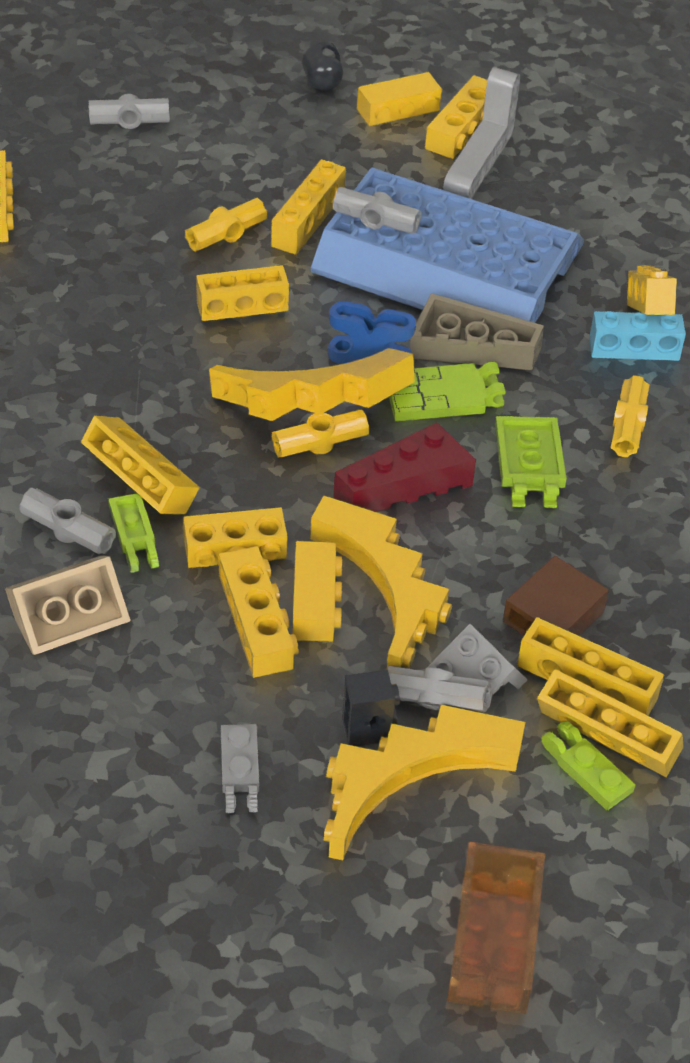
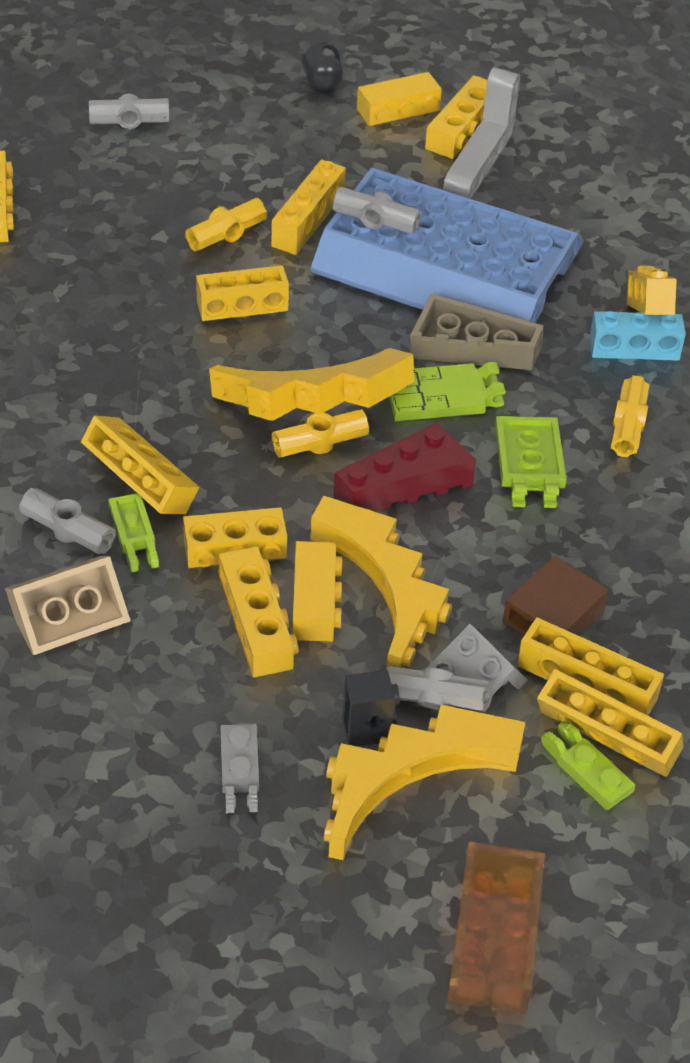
blue piece [328,301,416,364] -> none

